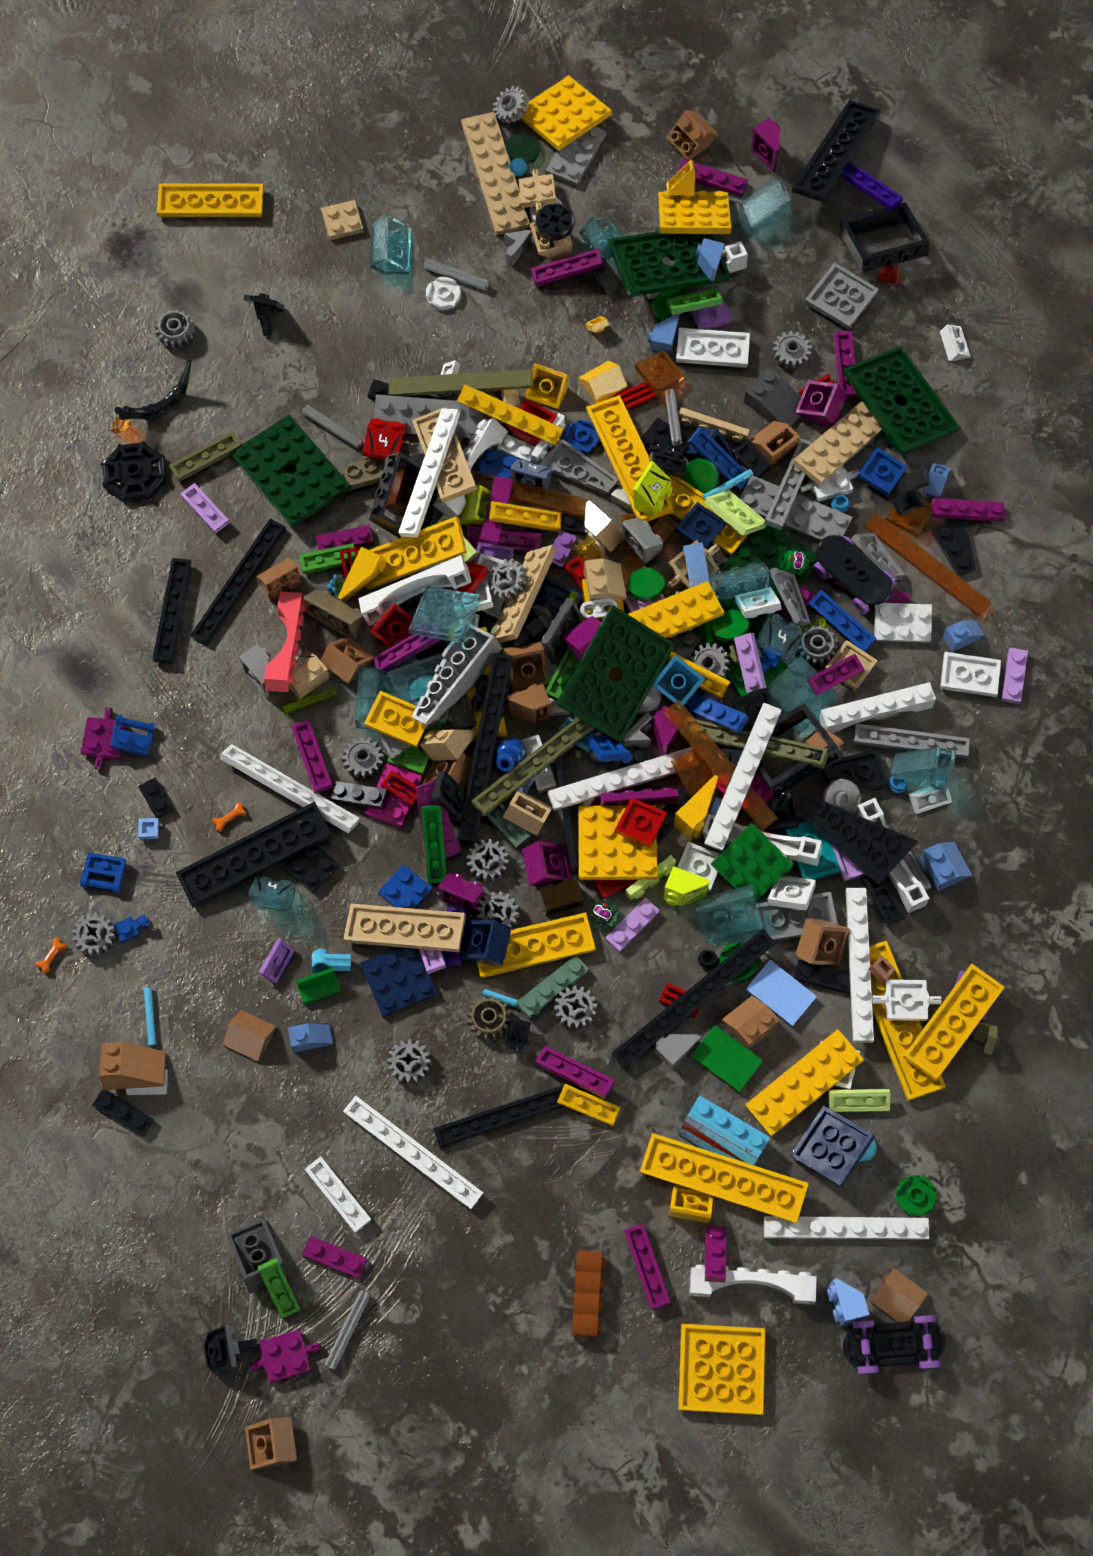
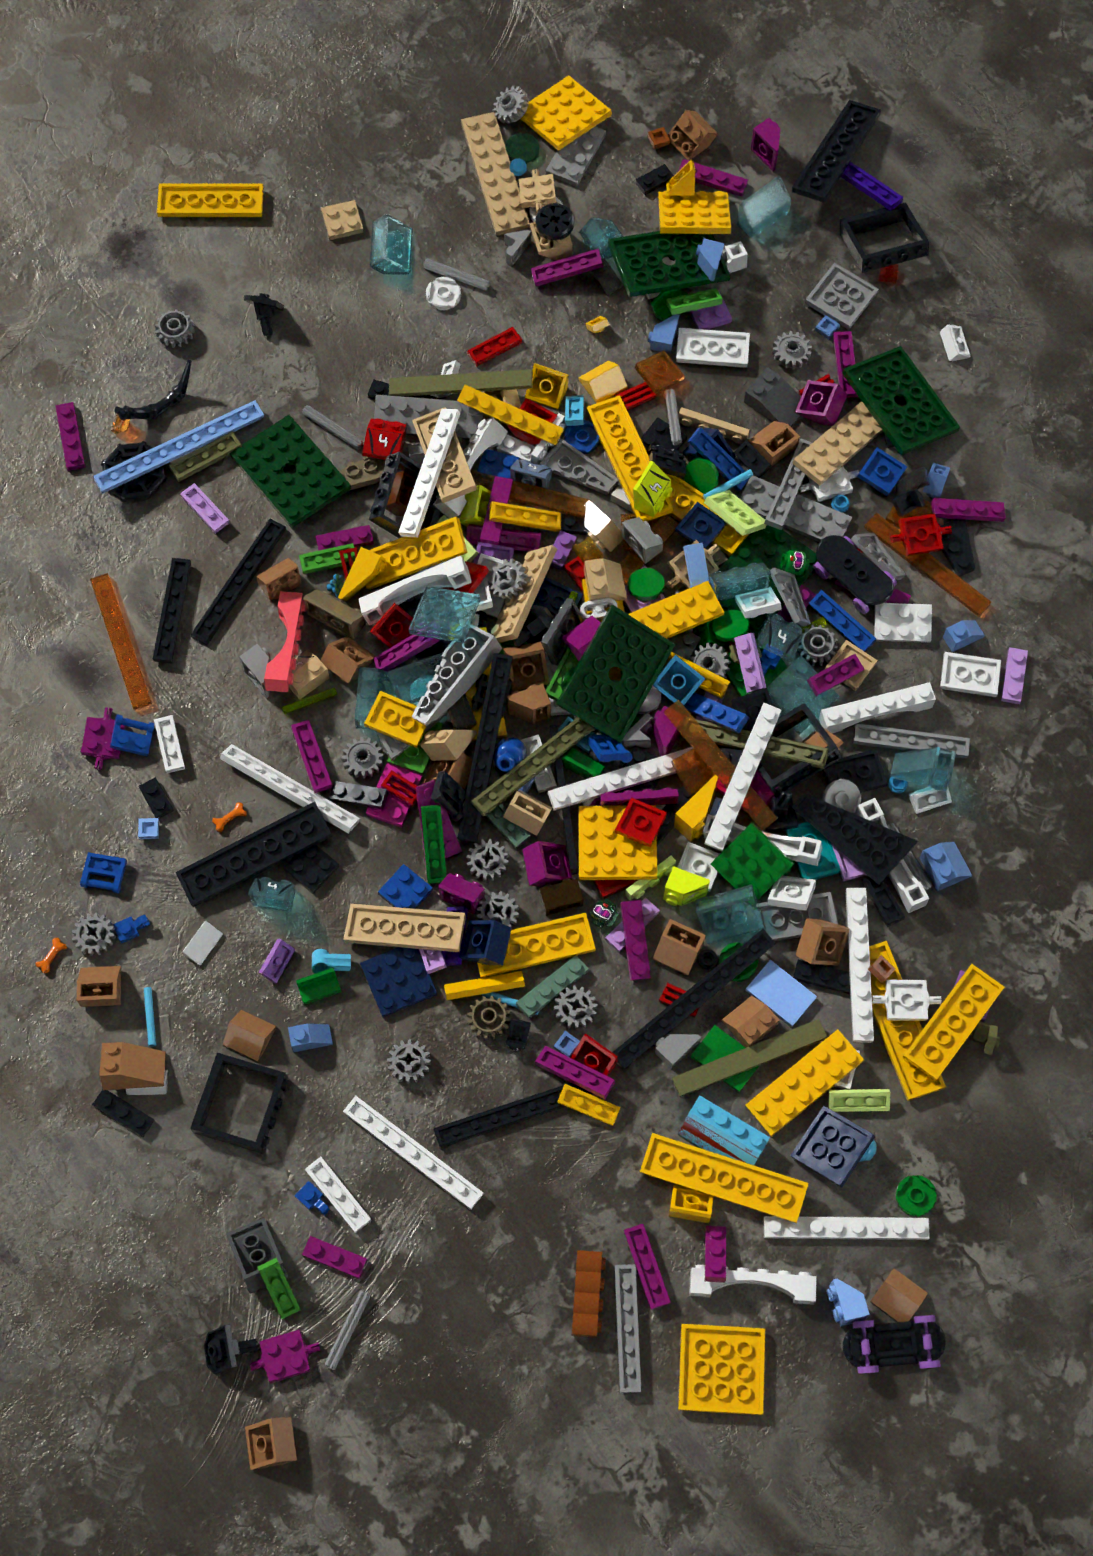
none -> magenta plate [55,402,86,471]
none -> medium nougat slope [76,966,121,1007]
none -> clear orange tile [90,573,152,710]
none -> light blue plate [93,400,264,494]
none -> white plate [154,715,185,773]
none -> white slope [183,921,223,966]
none -> black window [190,1053,289,1154]
none -> blue plate [295,1181,330,1216]
none -> yellow tile [444,971,525,1000]
none -> red tile [467,327,522,367]
none -> medium blue tile [553,1031,580,1058]
none -> green panel [562,748,605,779]
none -> medium azure plate [565,395,584,426]
none -> red slope [571,1033,618,1076]
none -> light grey plate [615,1264,641,1393]
none -> magenta plate [620,900,651,981]
none -> black plate [636,164,674,195]
none -> dark orange plate [648,127,670,149]
none -> medium nougat slope [652,919,706,976]
none -> olive tile [672,1019,827,1097]
none -> medium blue tile [815,315,840,340]
none -> red plate [890,513,952,556]

